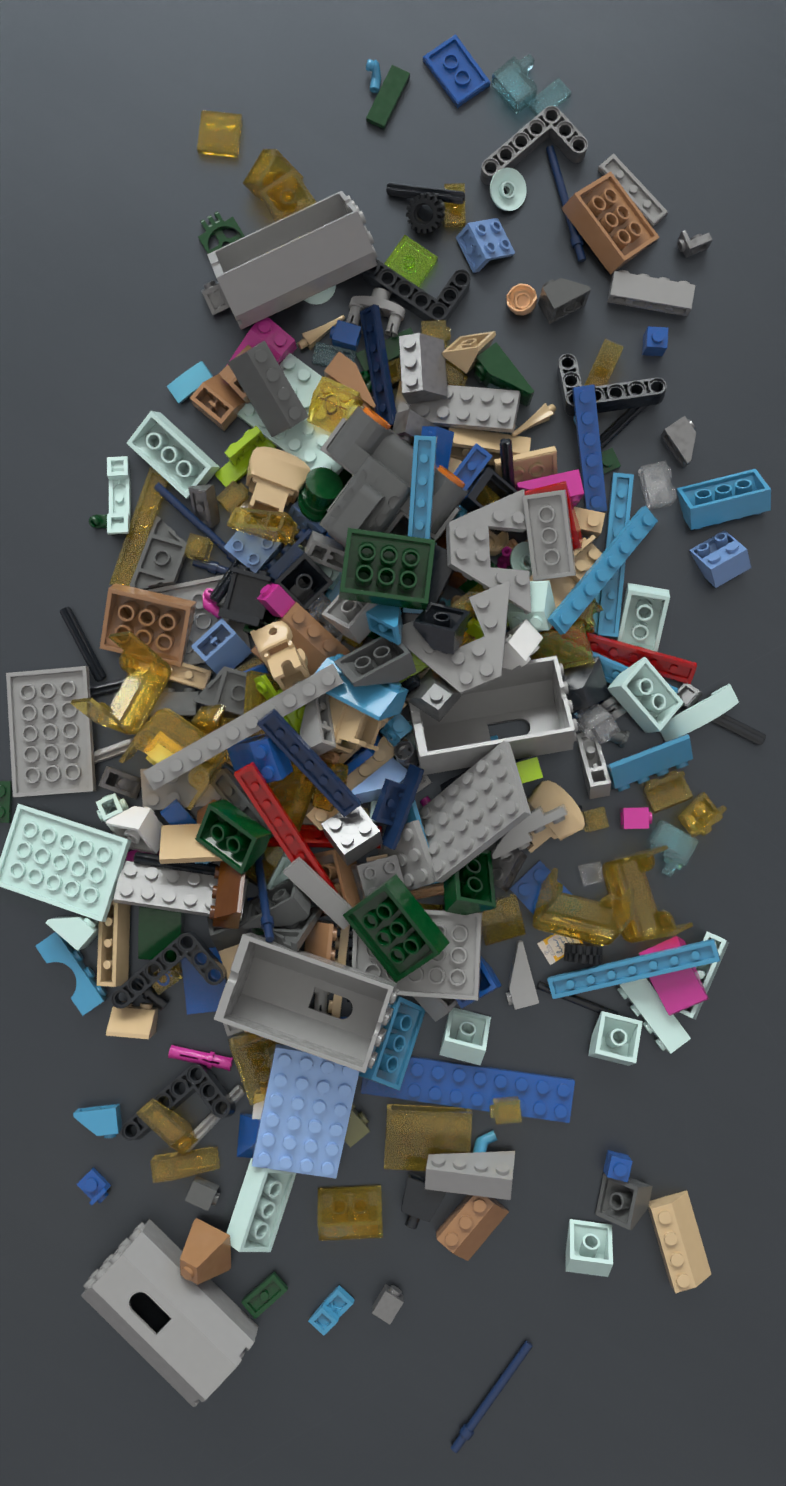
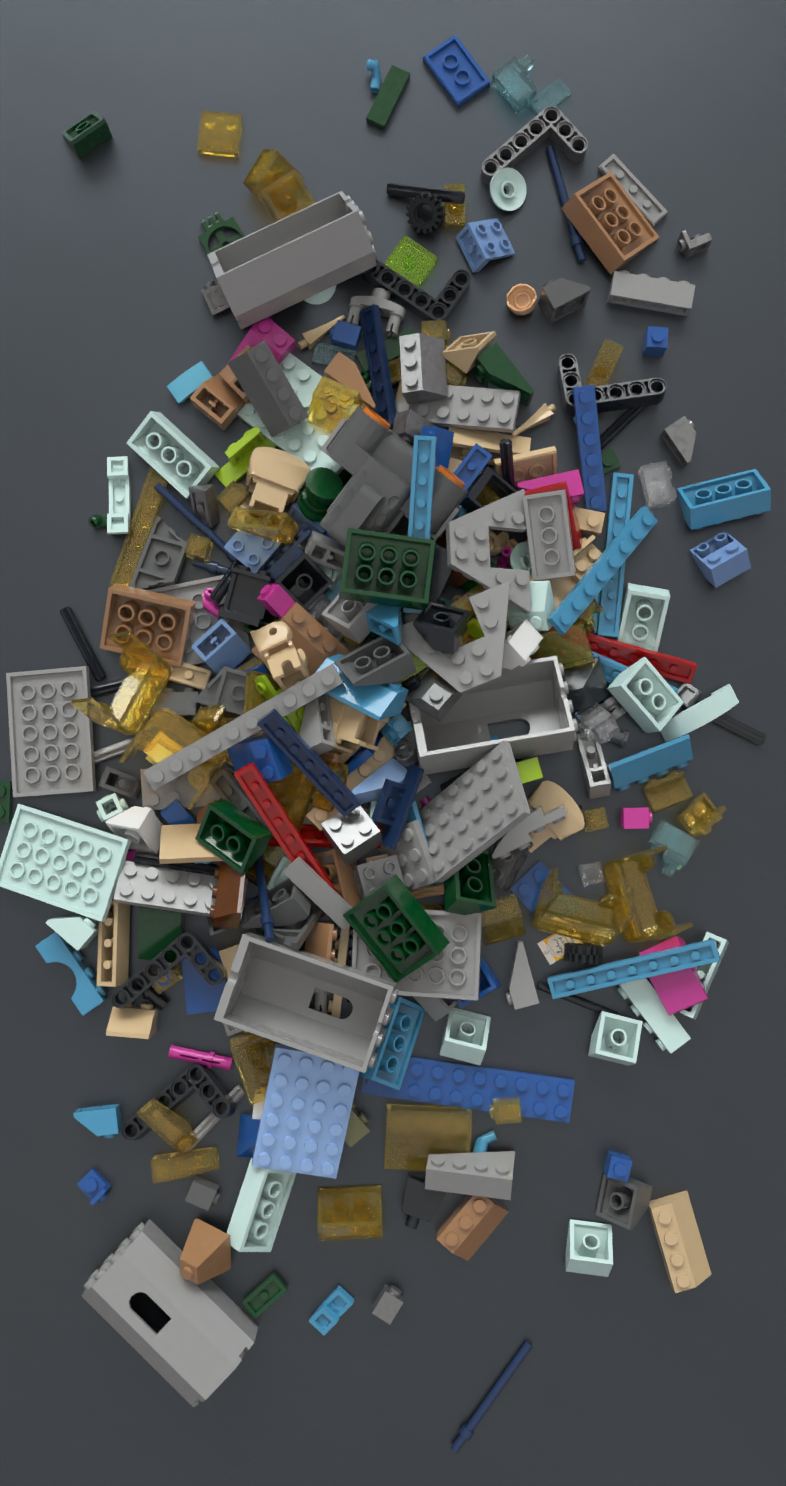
none -> dark green slope [61,111,112,159]

